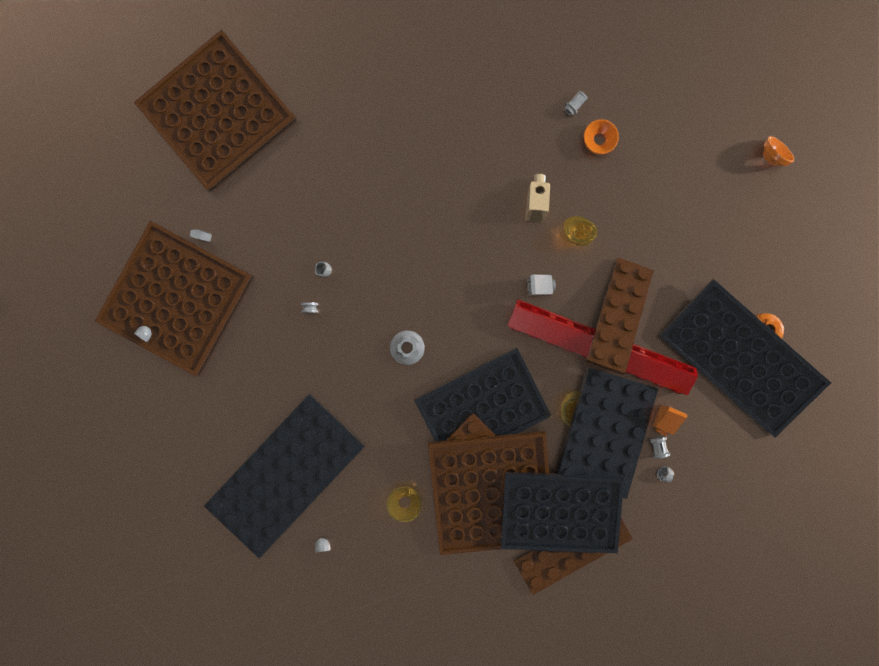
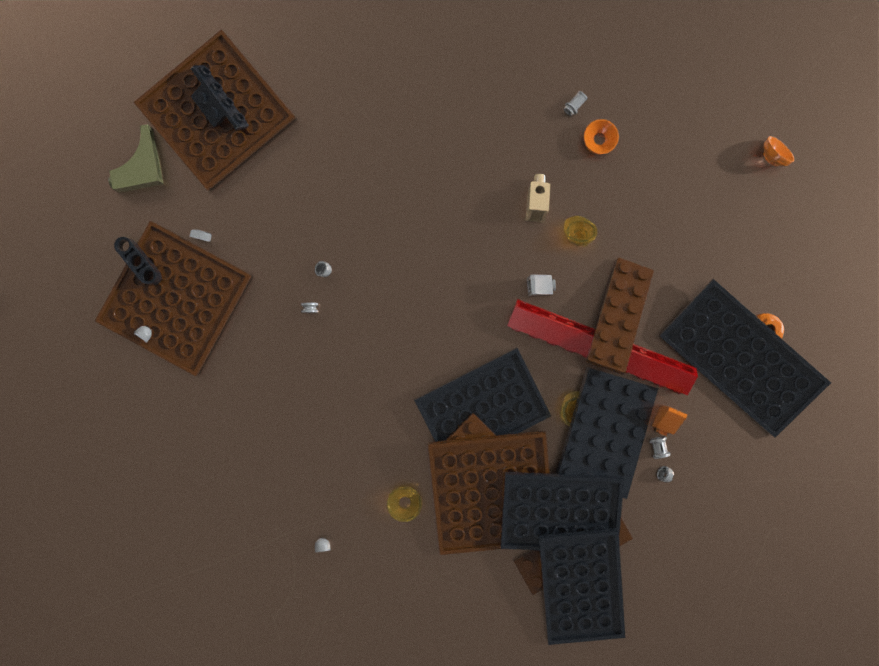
black plate [204,394,365,559] -> none
light grey piece [390,330,425,365] -> none
none -> olive arch [108,124,164,193]
none -> black beam [114,237,162,286]
none -> black bracket [191,65,249,130]
none -> black plate [539,528,625,645]

